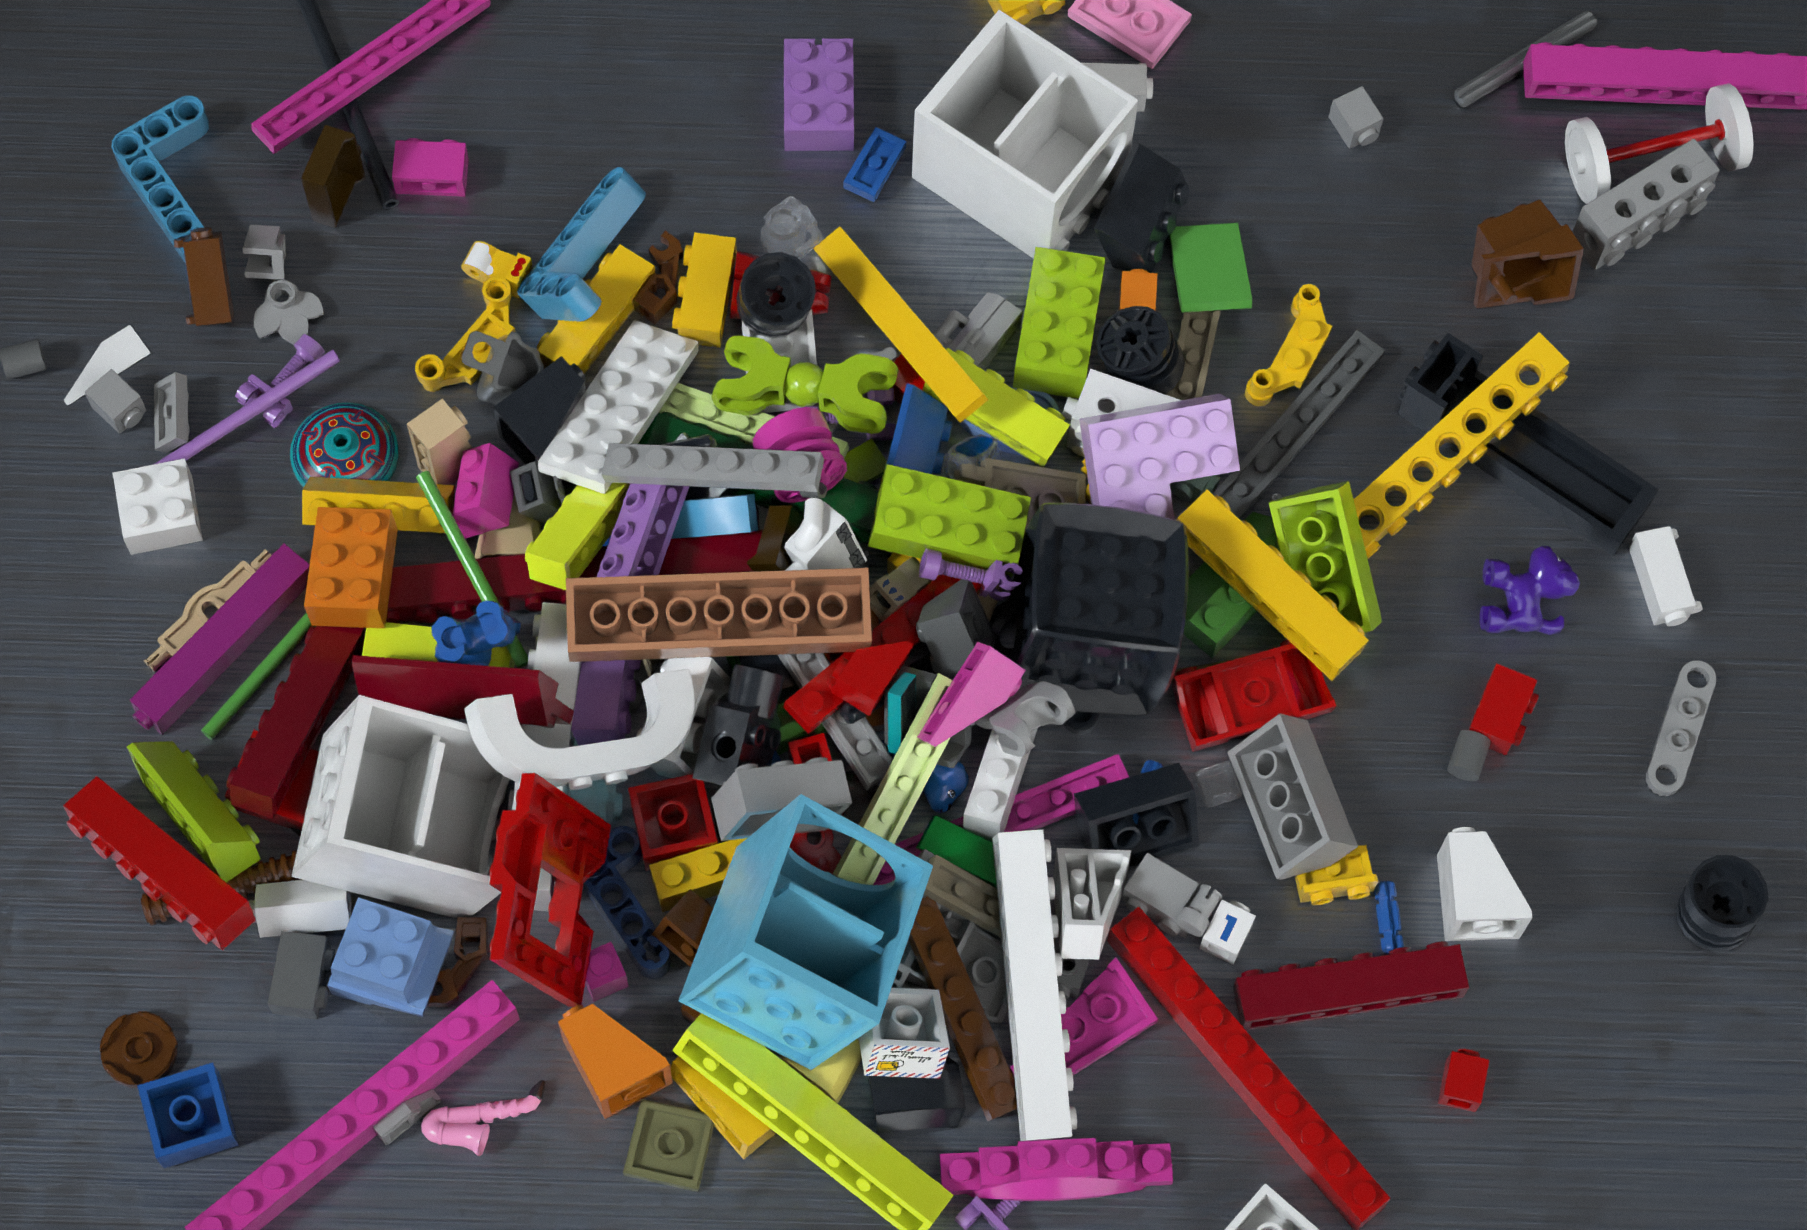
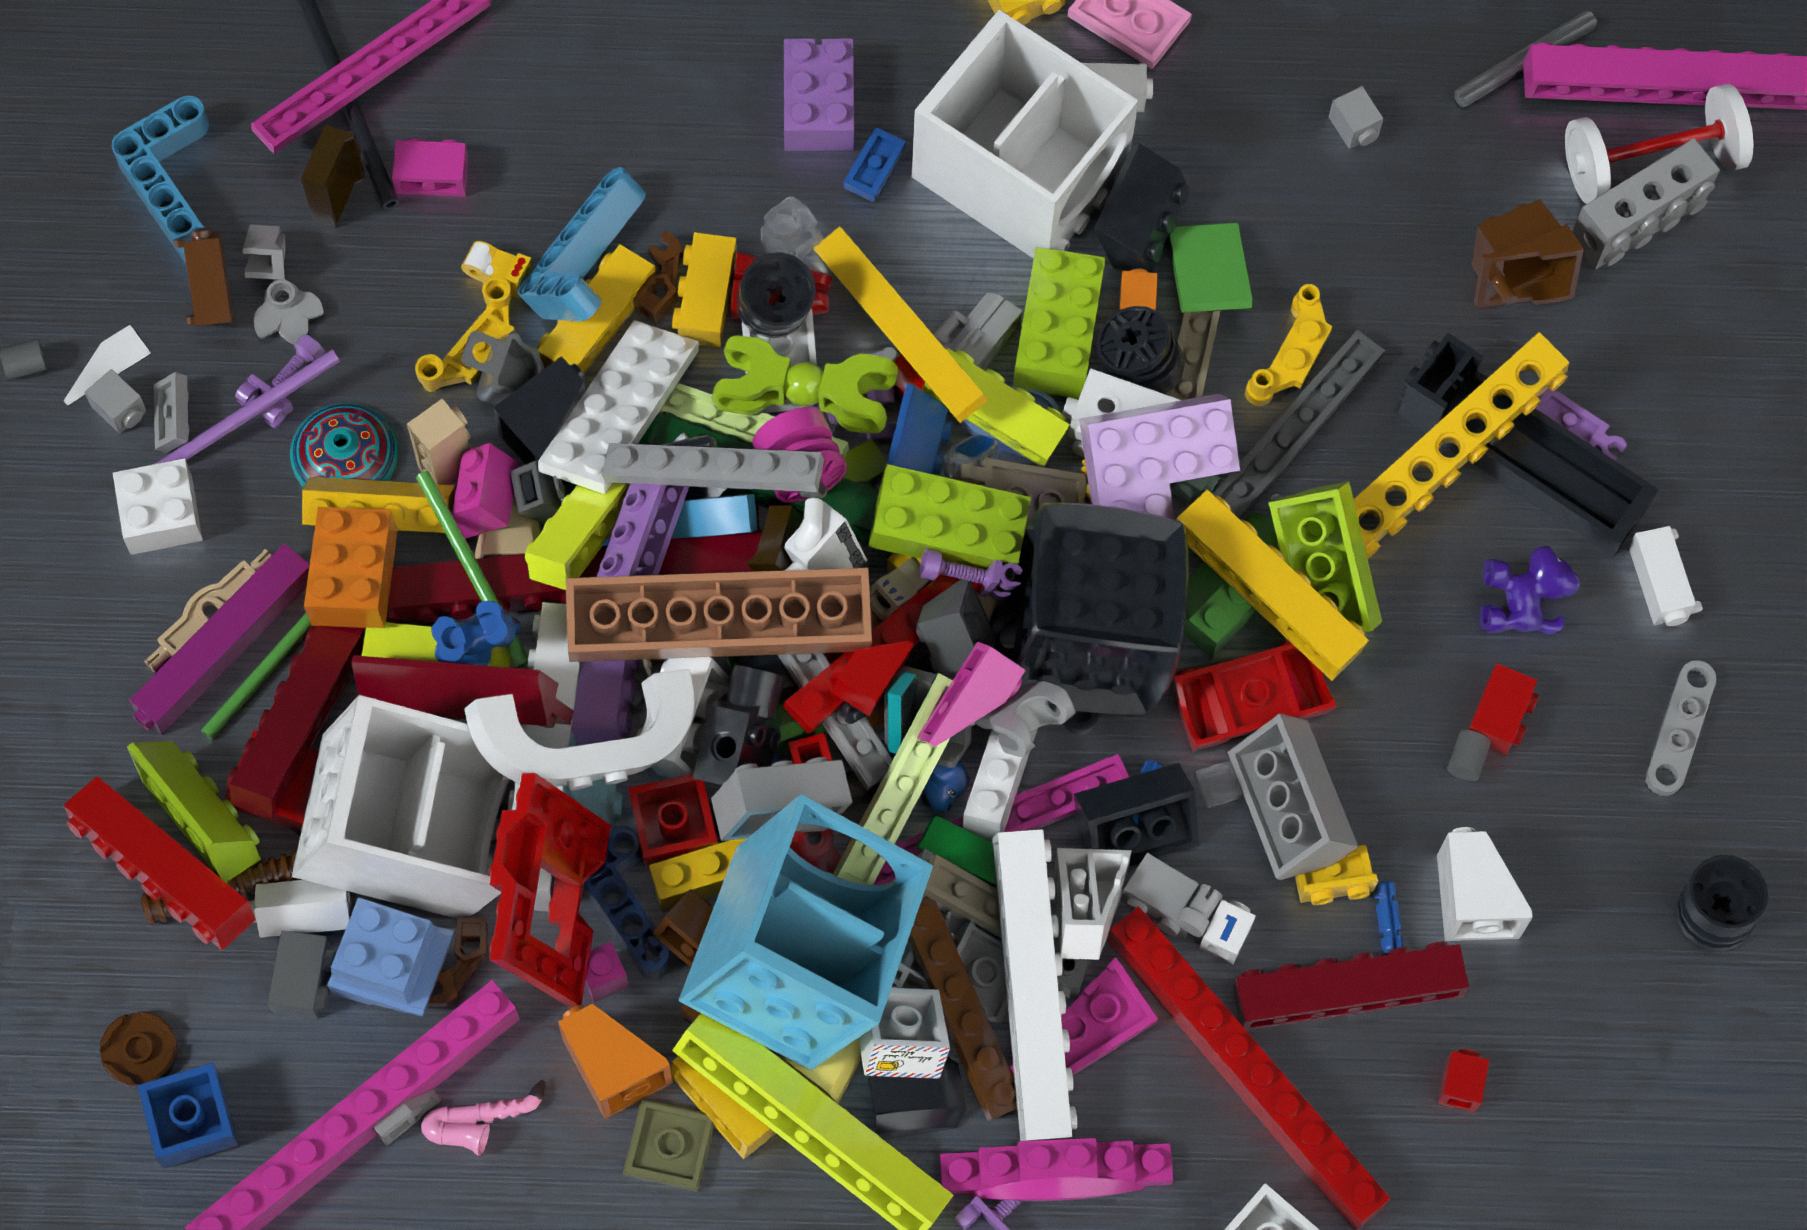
none -> medium lavender plate [1535,388,1627,461]

